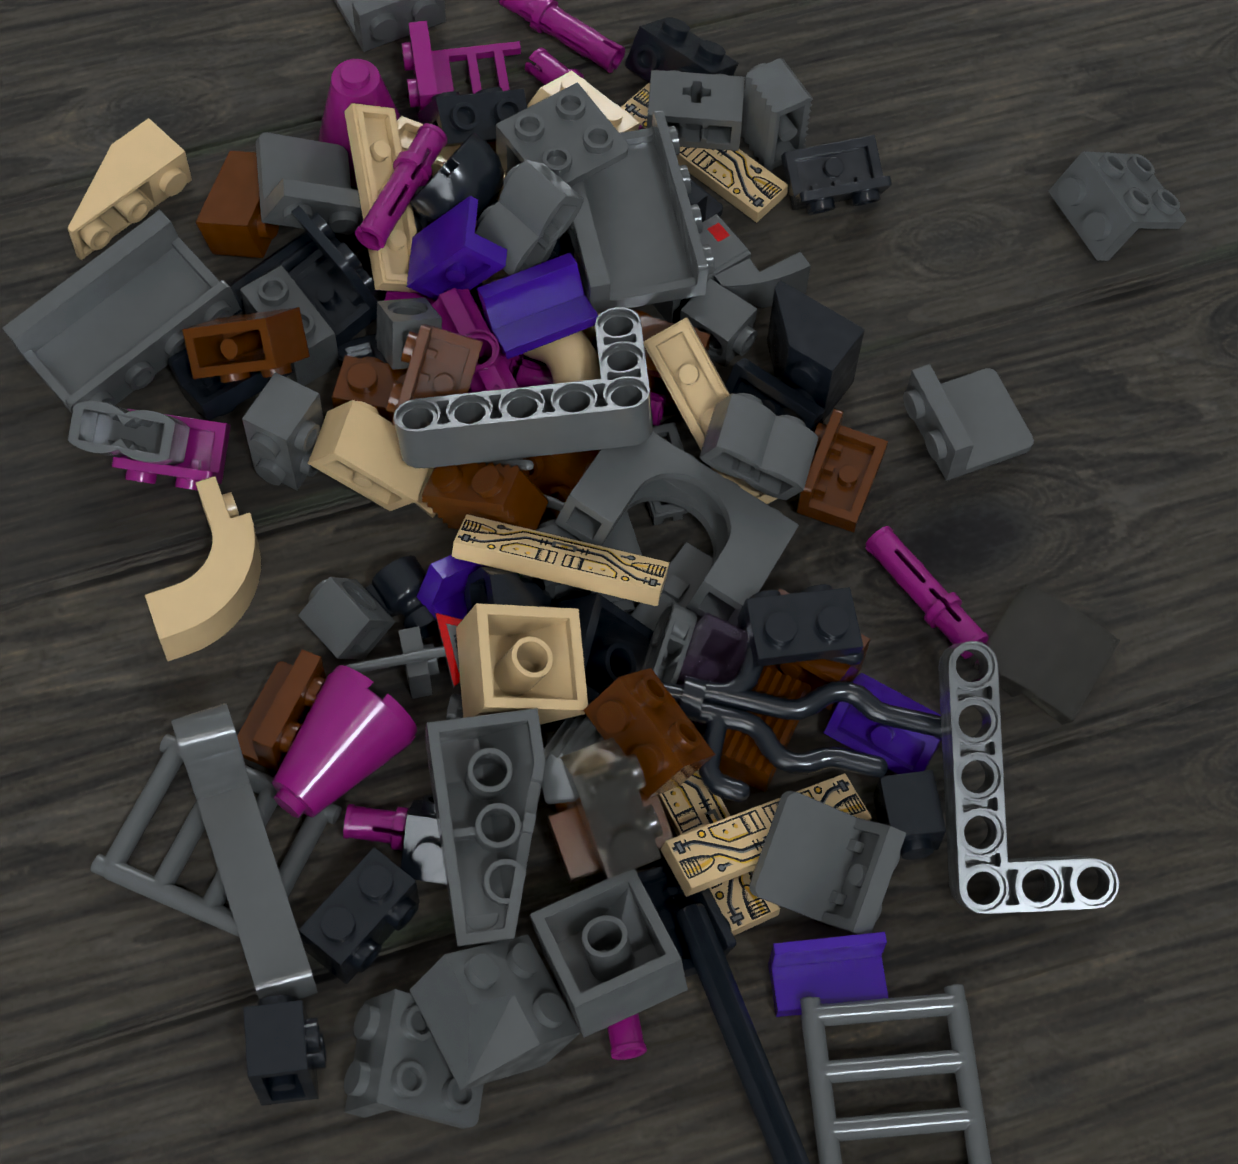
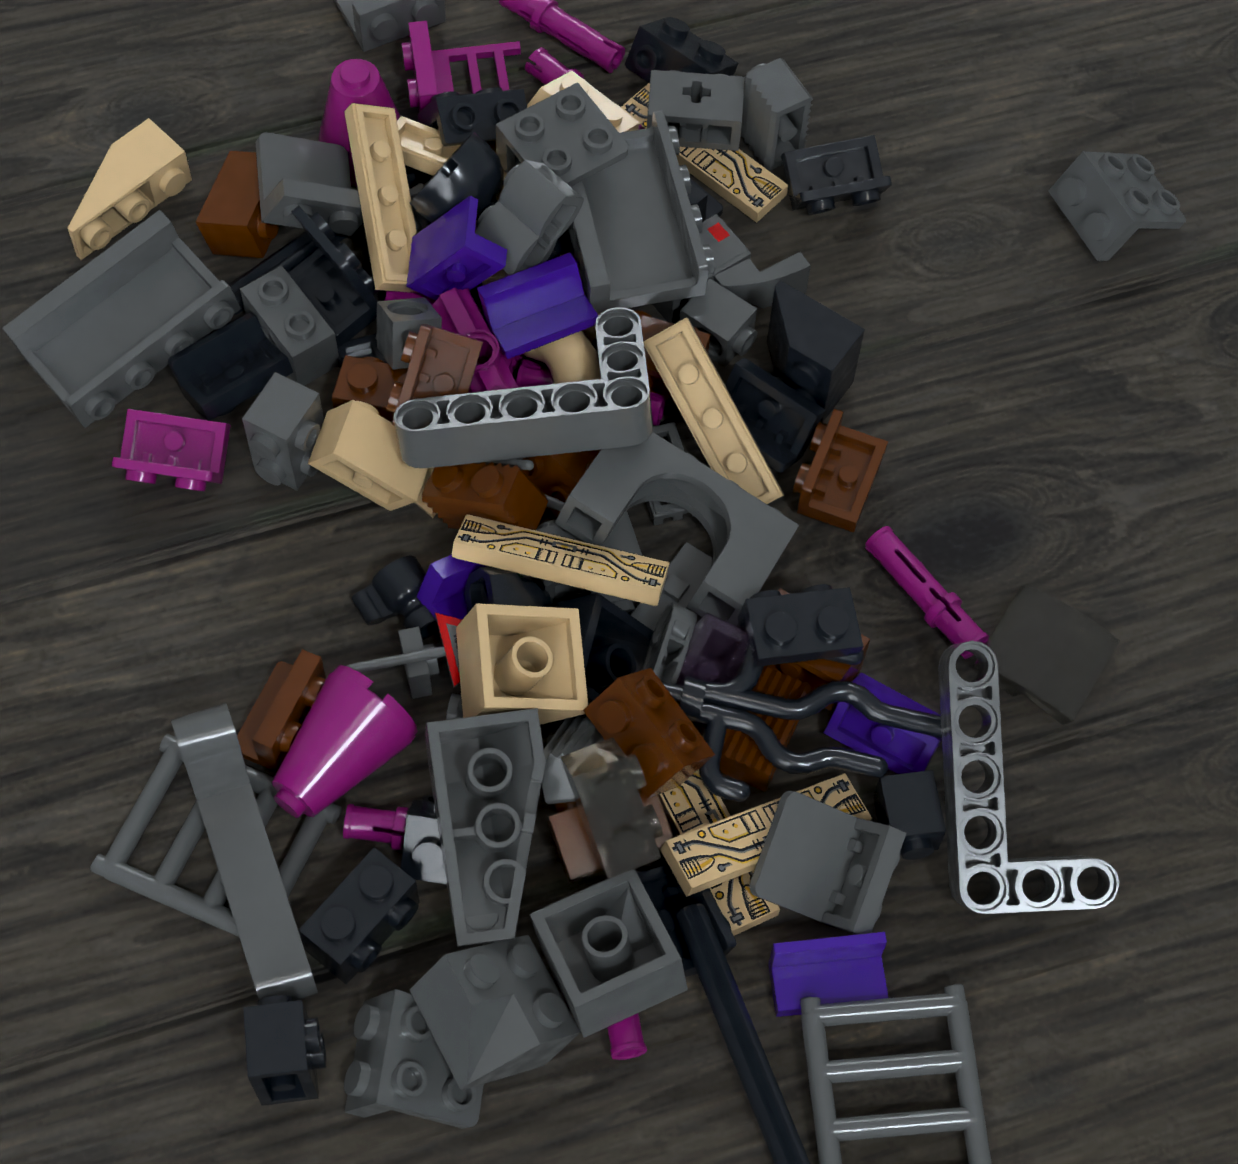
dark grey brick [68,401,190,466] -> none
tan arch [145,476,261,662] -> none
reddish brown brick [182,307,310,383] -> none
dark grey brick [298,577,396,660] -> none
magenta pin [355,123,448,251] -> none
dark grey brick [699,393,819,500] -> none
dark grey bracket [903,364,1034,481] -> none

